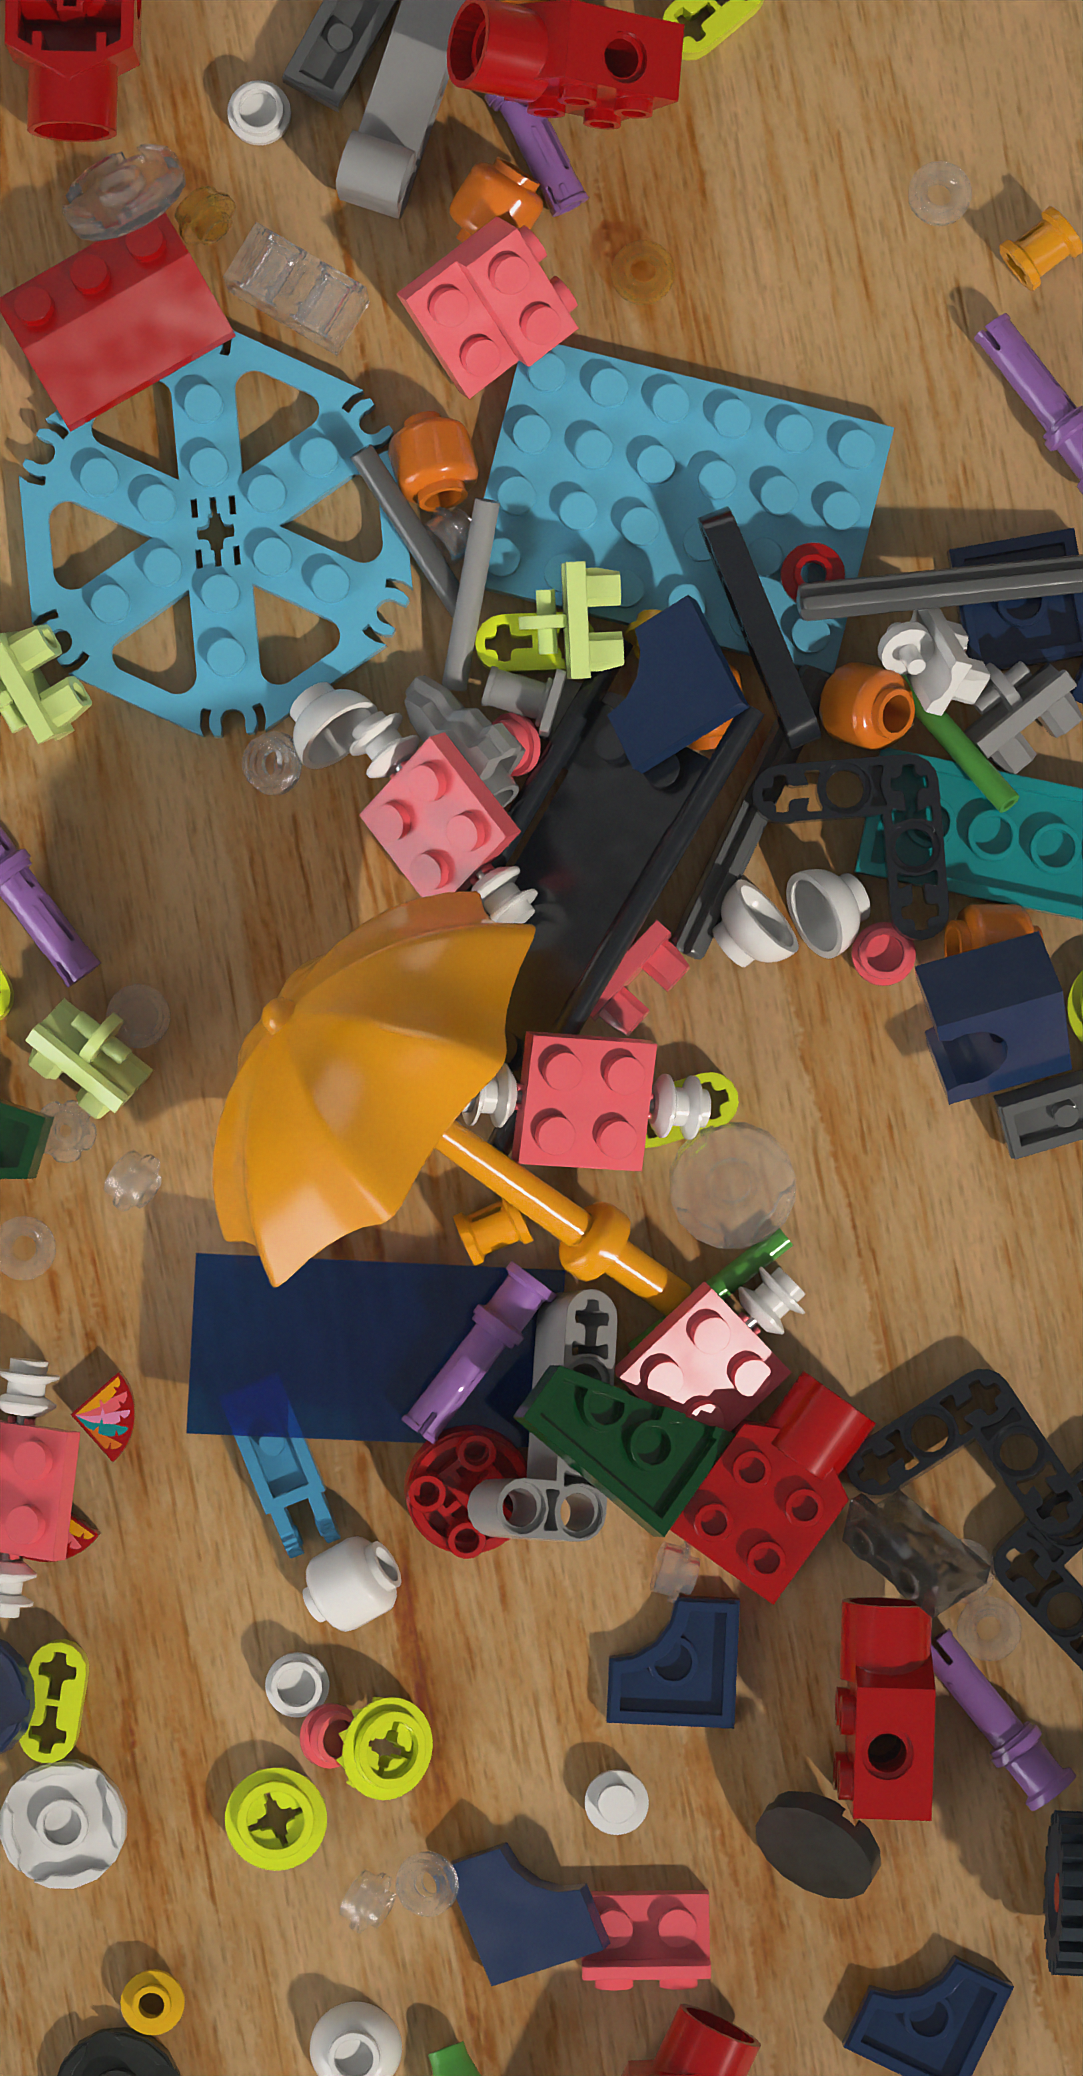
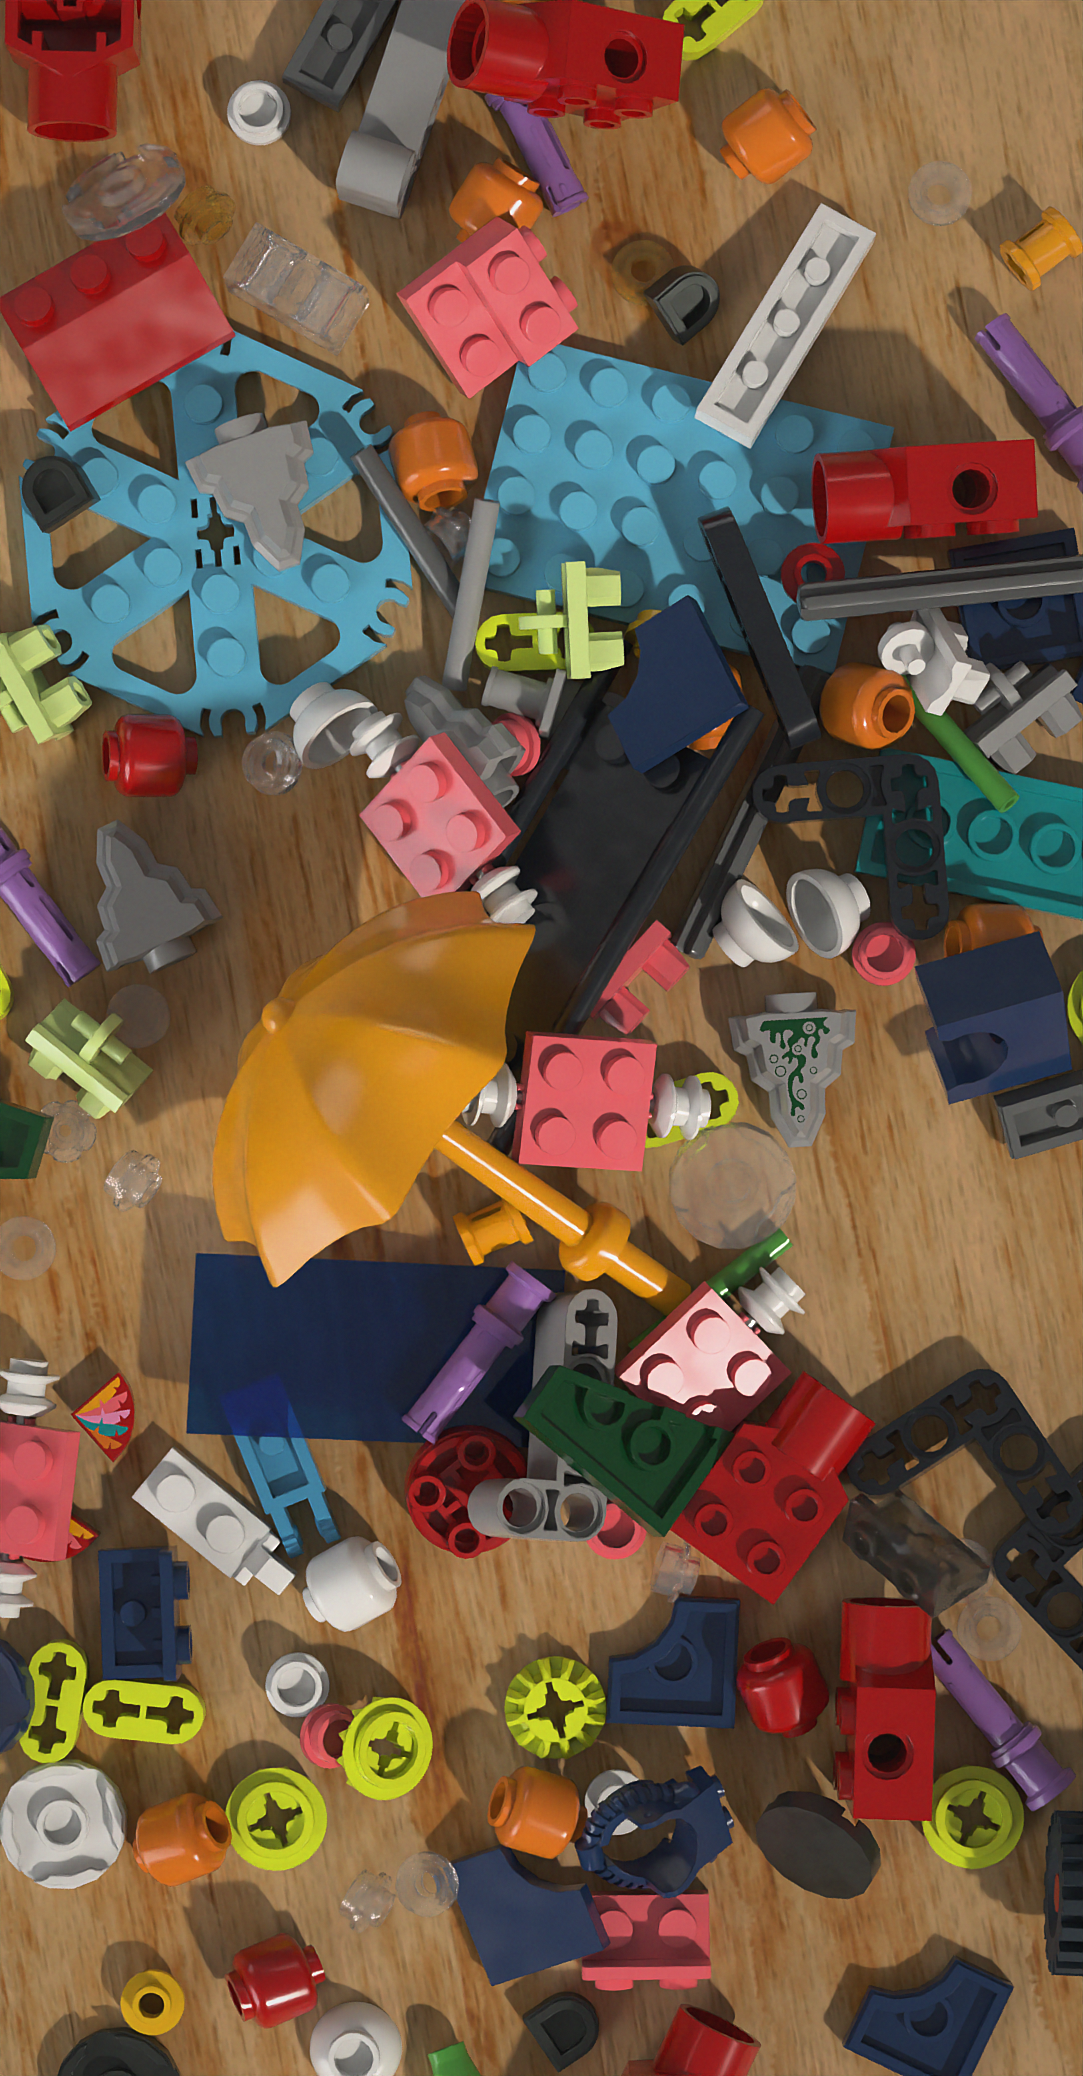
none -> pearl dark grey tile [22,456,101,534]
none -> neon yellow beam [82,1678,206,1744]
none -> light grey rock [96,819,223,974]
none -> dark blue bracket [98,1545,193,1681]
none -> red head [102,714,198,797]
none -> white hinge [132,1446,297,1595]
none -> orange head [133,1792,232,1887]
none -> light grey rock [185,413,314,572]
none -> red head [225,1933,325,2029]
none -> orange head [487,1766,588,1859]
none -> neon yellow gear [504,1656,606,1759]
none -> pearl dark grey tile [522,1992,599,2073]
none -> dark blue piece [574,1766,734,1898]
none -> coral plate [586,1498,647,1560]
none -> pearl dark grey tile [643,265,720,346]
none -> white plate [695,203,876,449]
none -> orange head [719,88,817,184]
none -> light grey rock [728,992,856,1148]
none -> red head [736,1637,829,1738]
none -> red brick [811,439,1038,544]
none -> neon yellow gear [921,1764,1024,1869]

